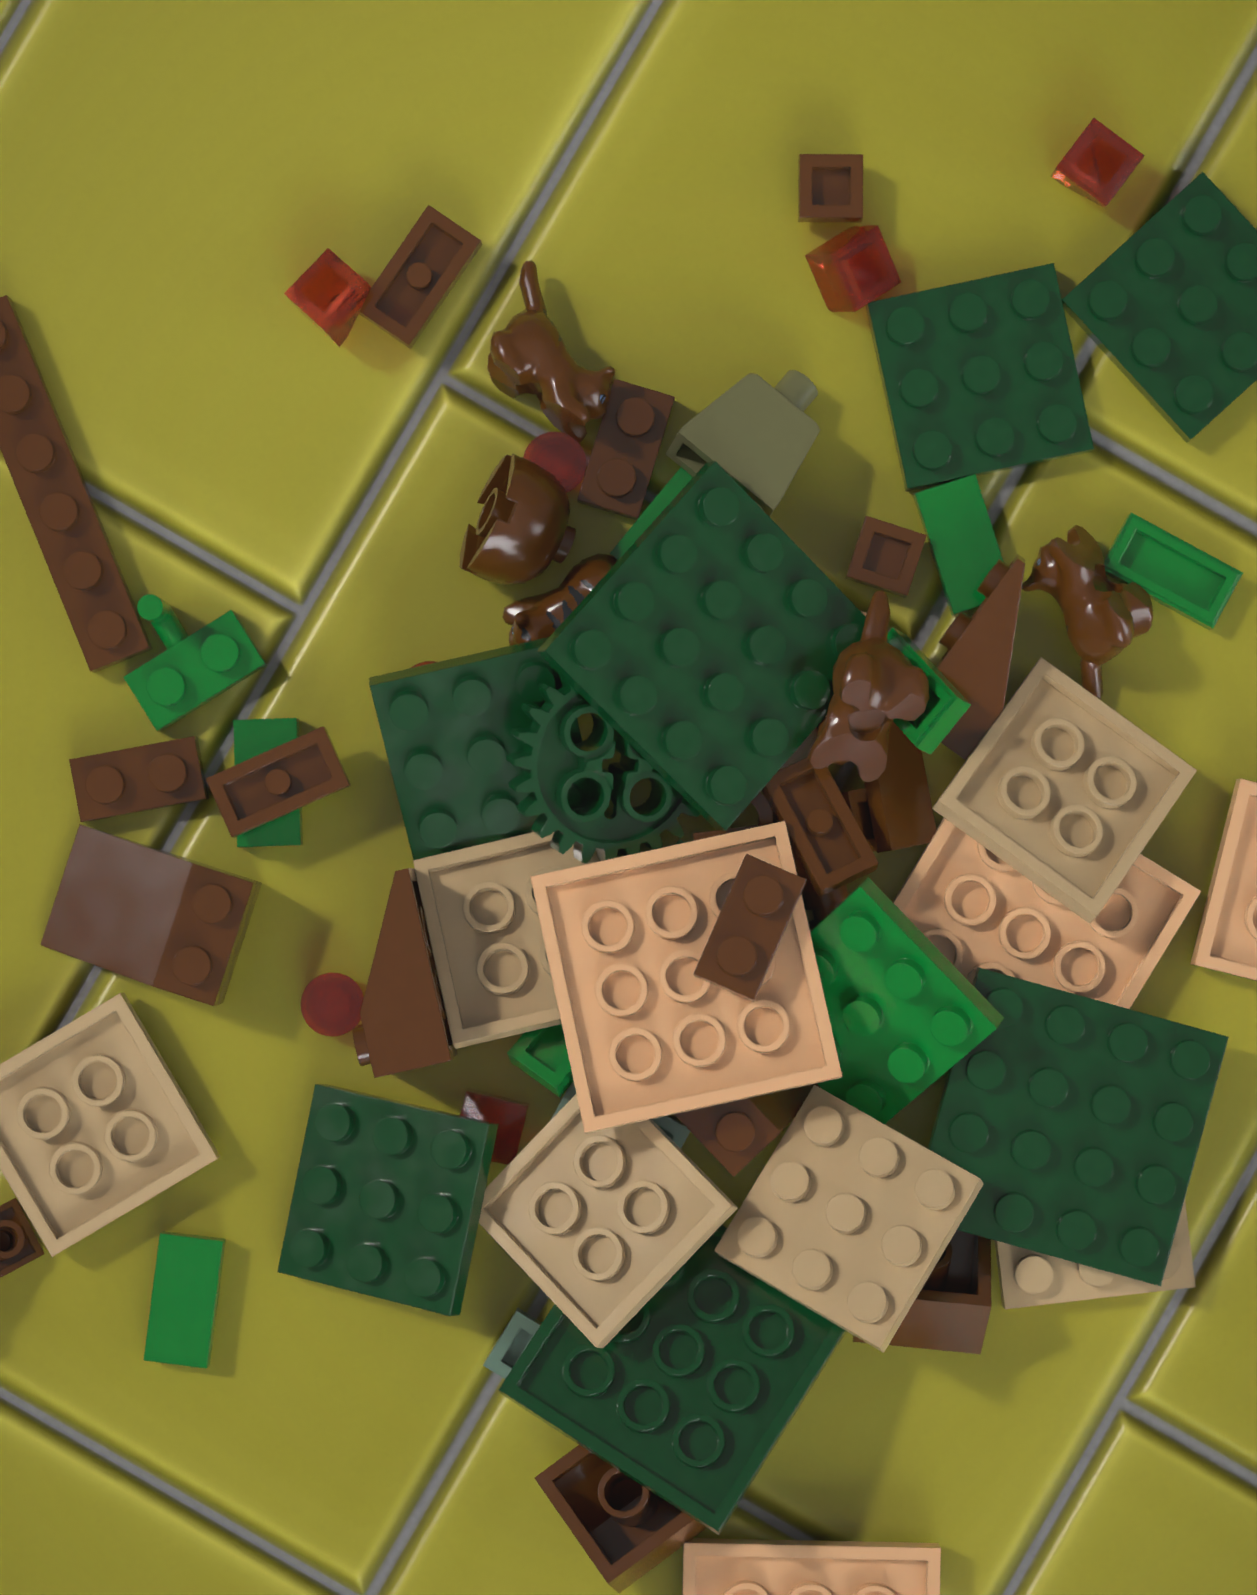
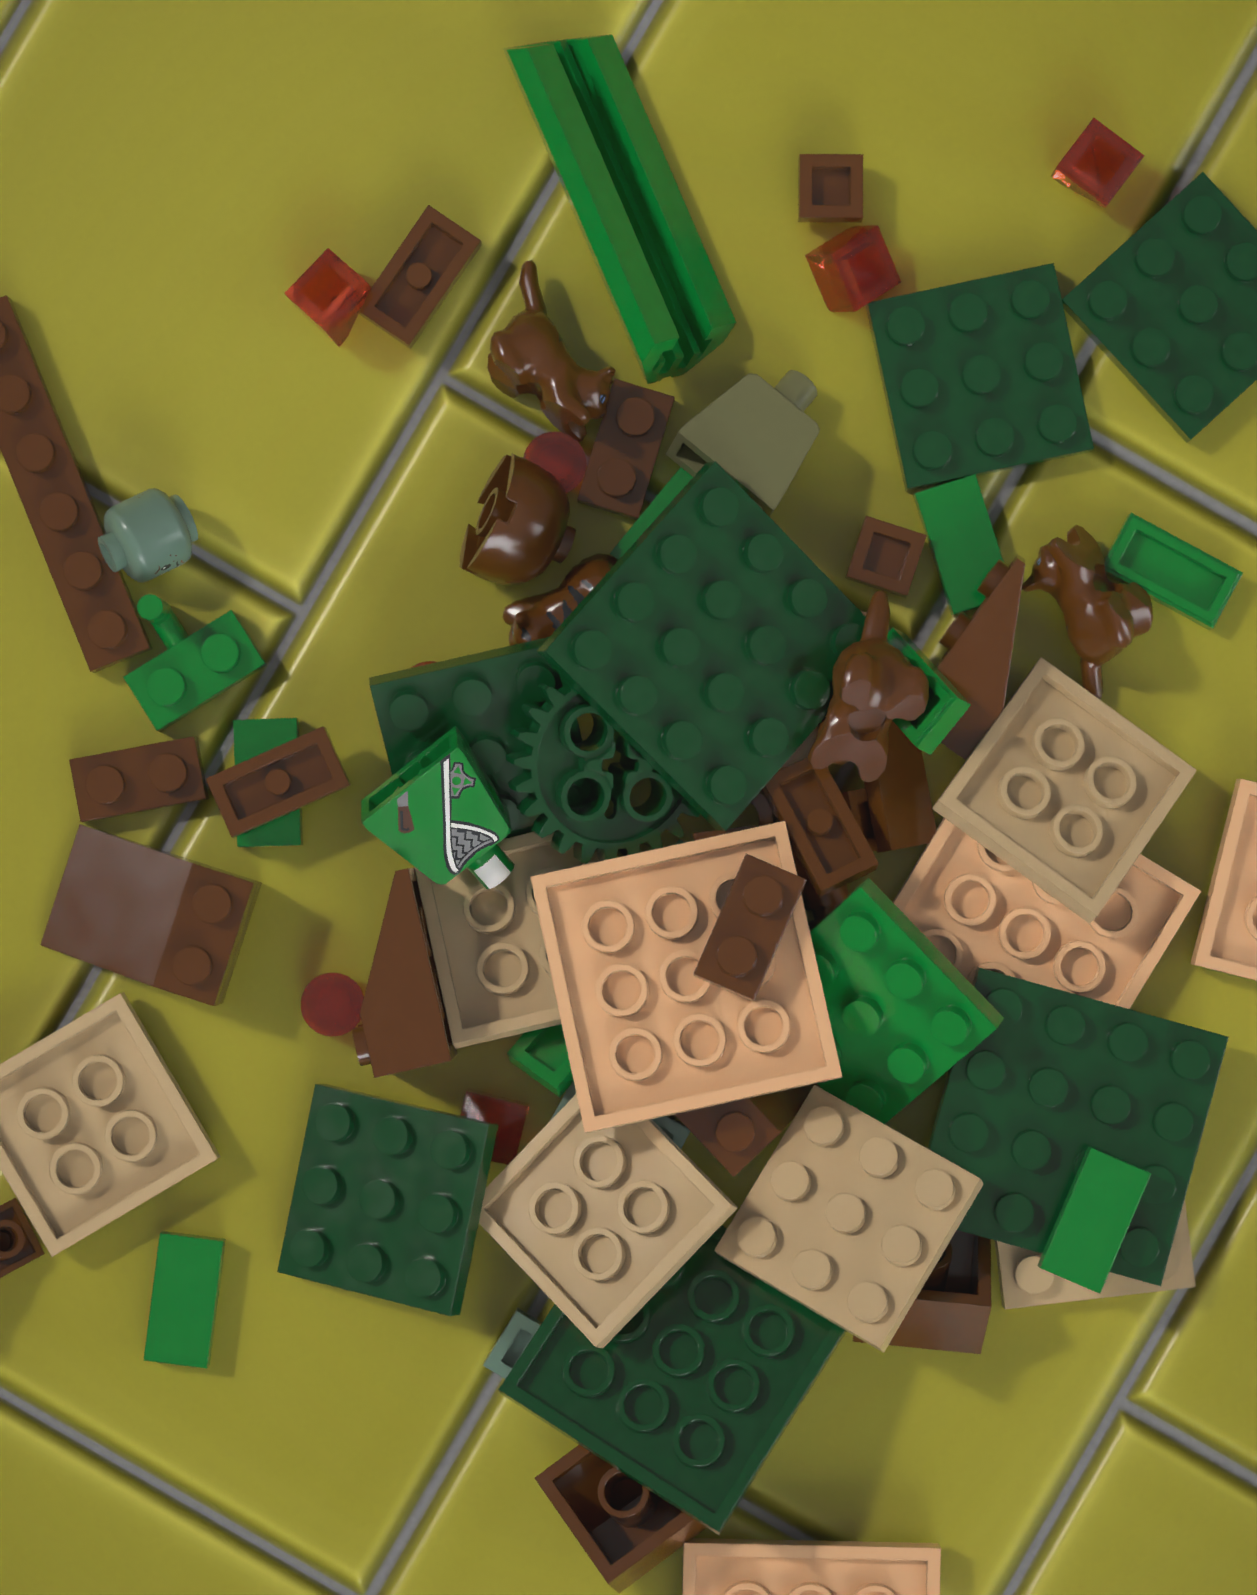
none -> sand green head [98,488,198,583]
none -> green torso [361,726,515,889]
none -> green piece [503,34,737,384]
none -> green tile [1037,1146,1151,1294]

